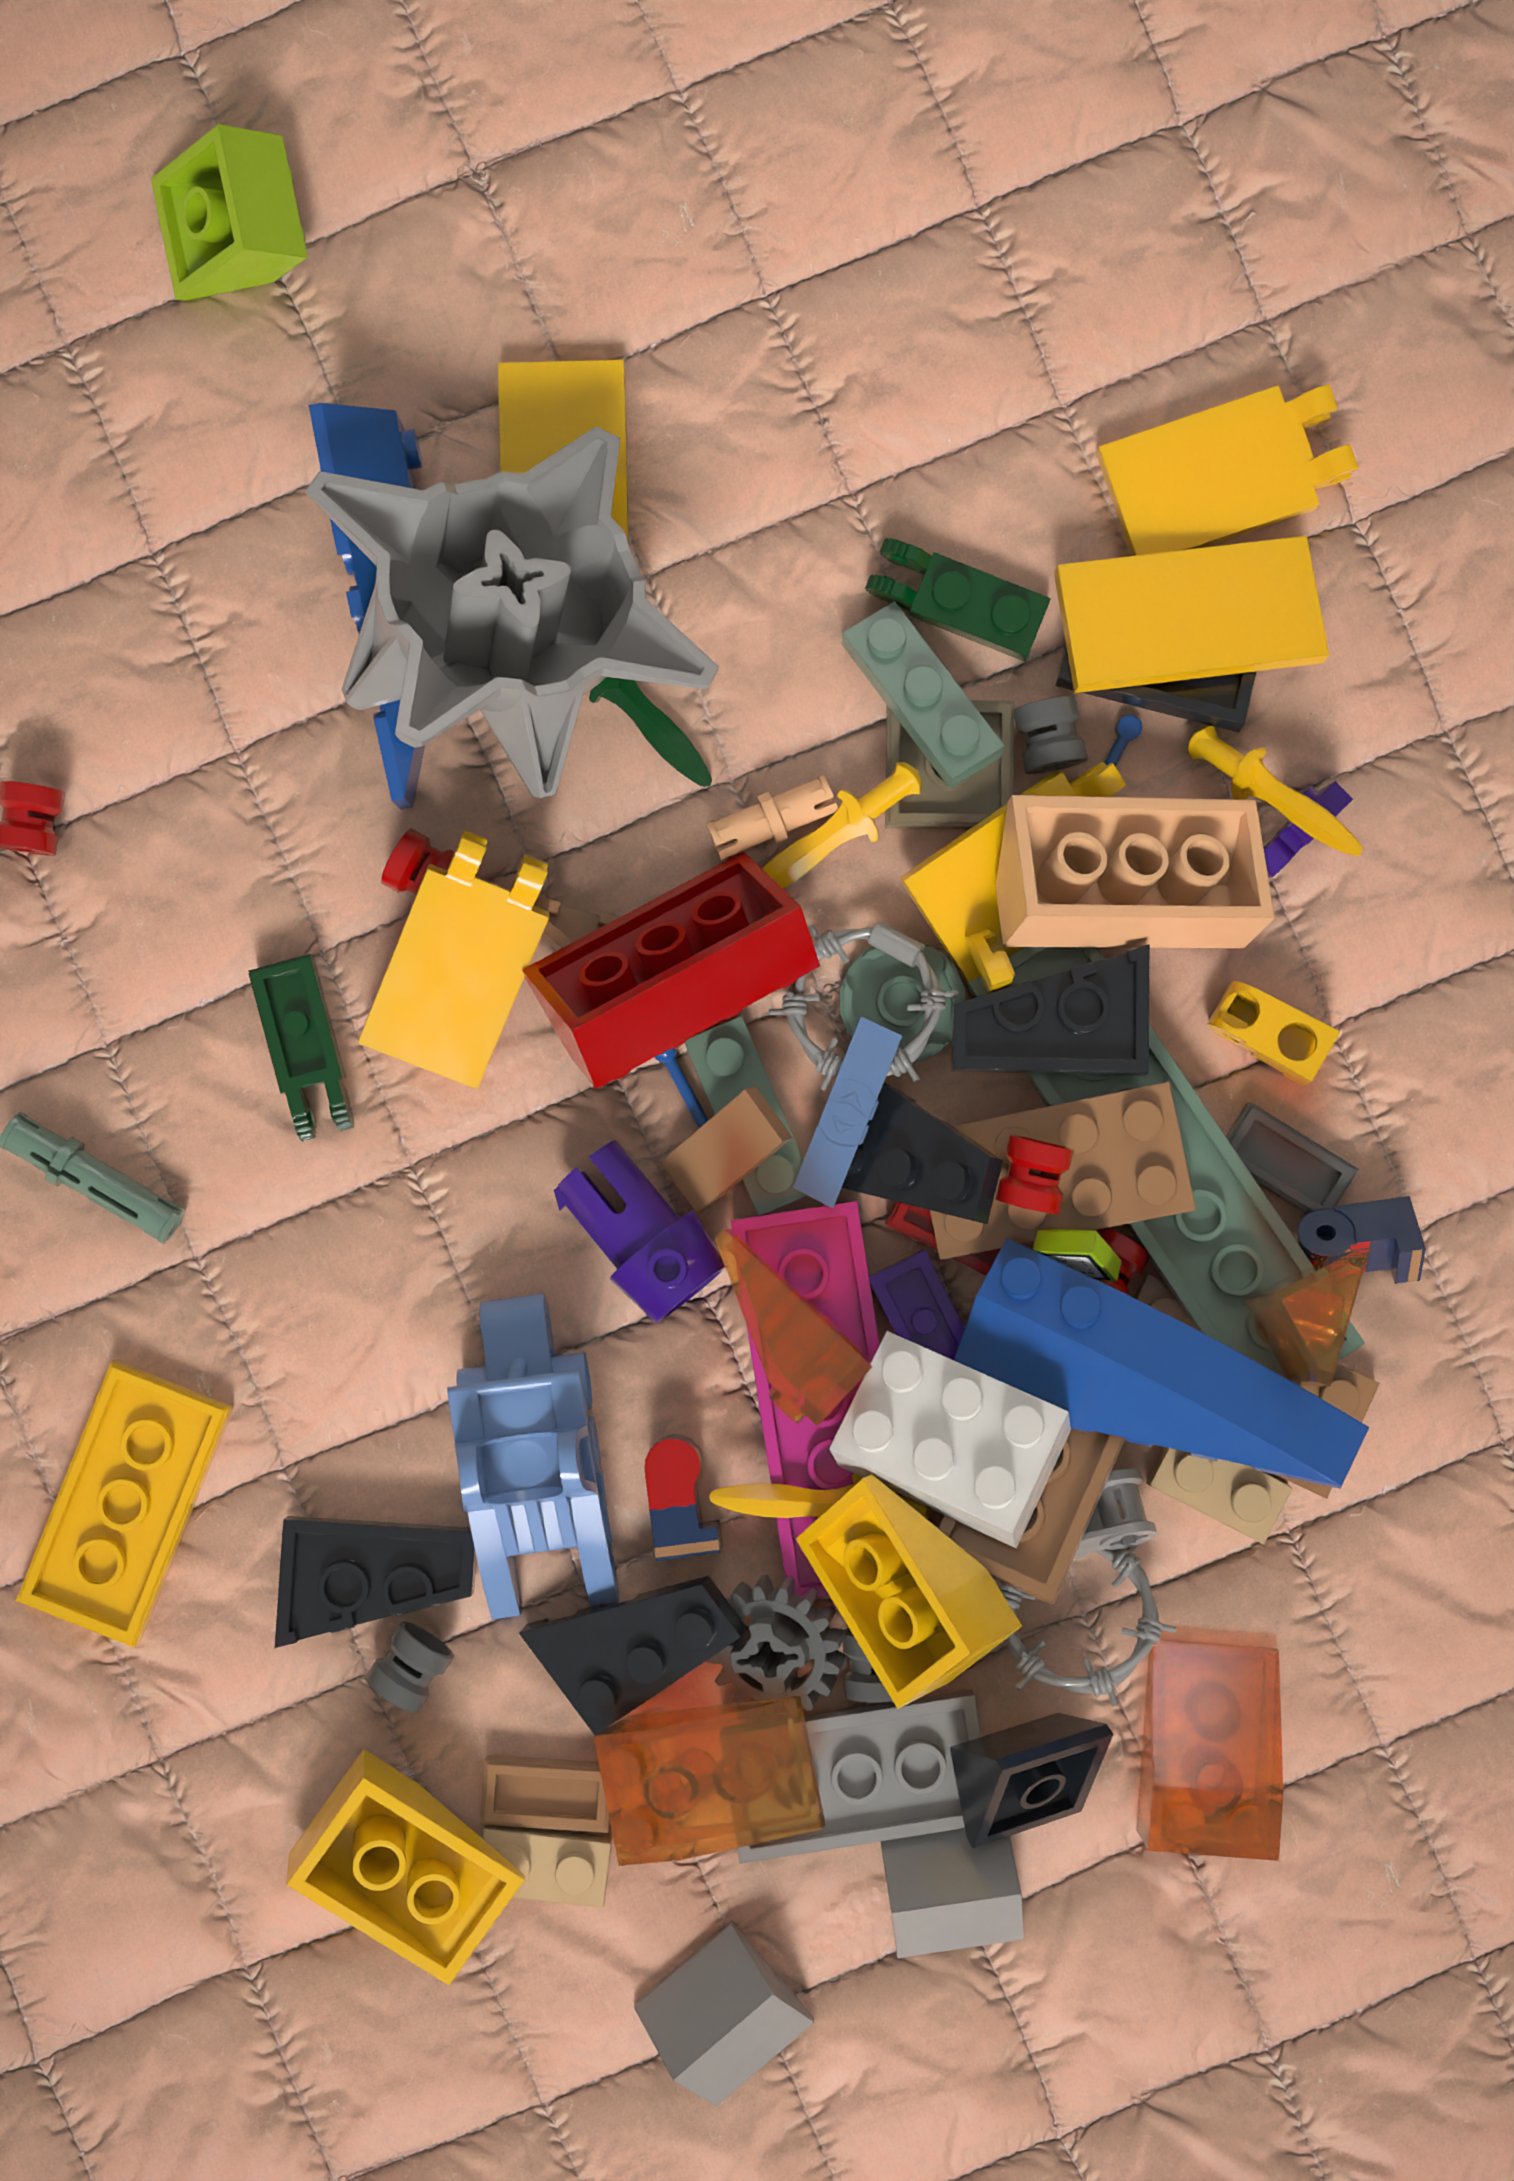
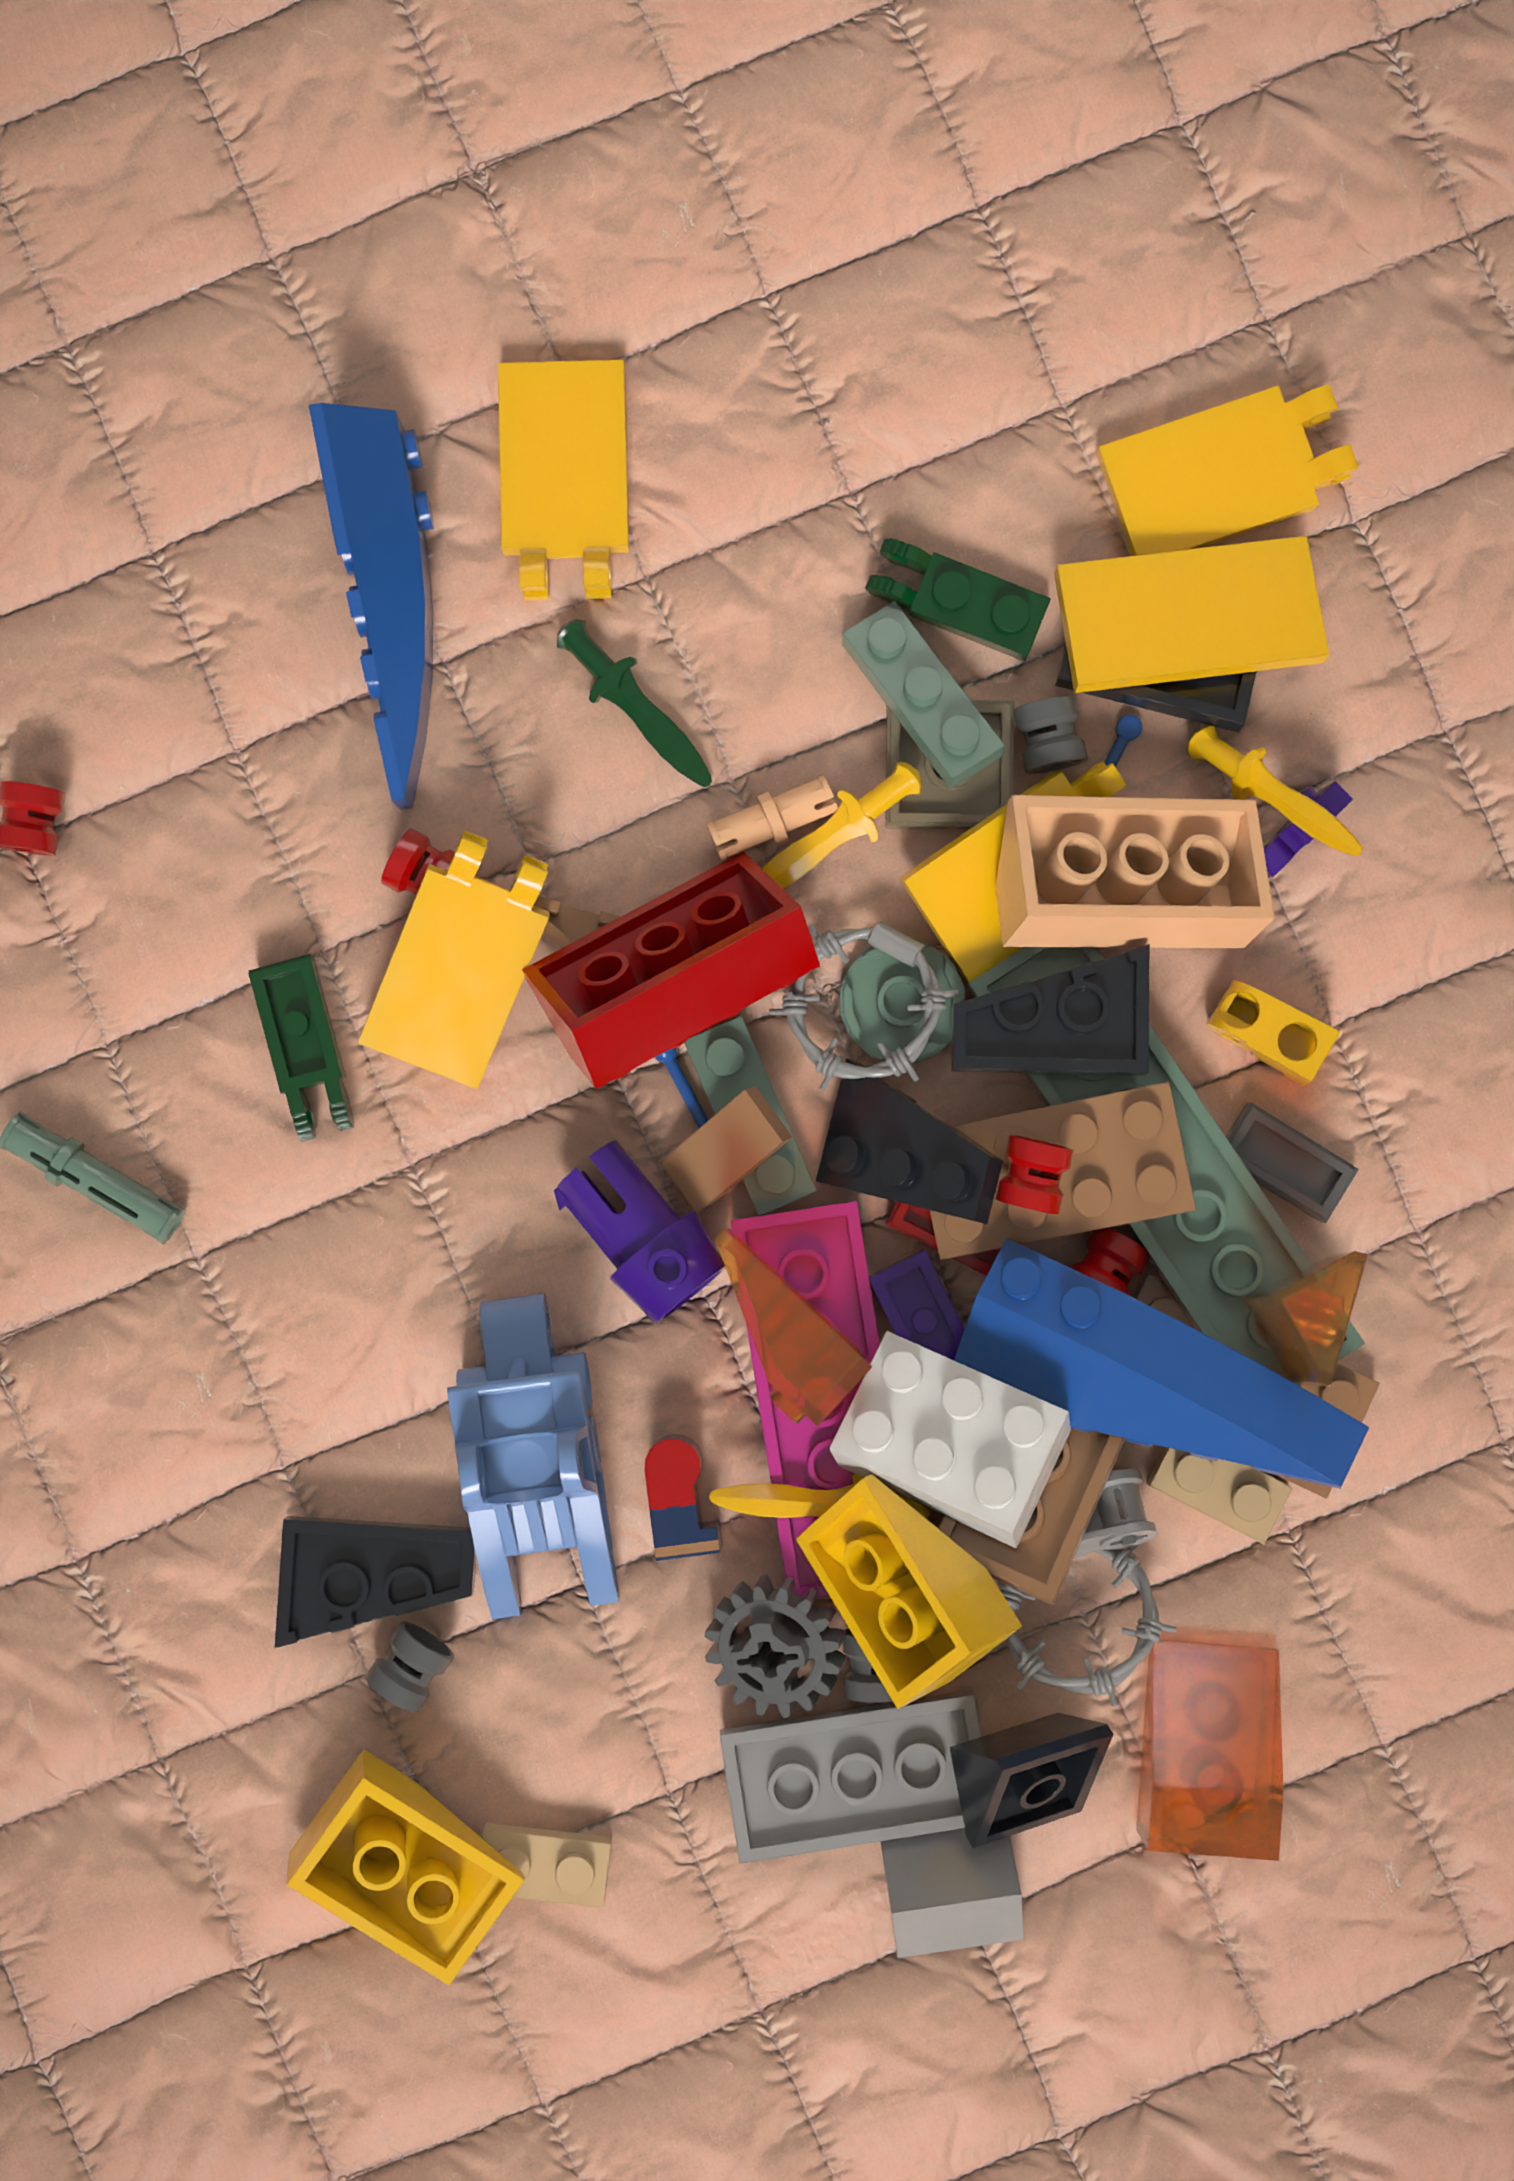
yellow tile [16,1360,234,1648] -> none
lime slope [151,124,308,301] -> none
light grey piece [306,426,719,798] -> none
medium nougat tile [480,1755,614,1833] -> none
black wing [519,1575,747,1736] -> none
clear orange slope [593,1696,826,1866] -> none
light grey slope [634,1920,814,2106] -> none
medium blue piece [793,1017,902,1208] -> none
yellow tile [965,929,1015,994] -> none
lime tile [1033,1229,1122,1282] -> none
dark blue leg [1296,1196,1426,1285] -> none

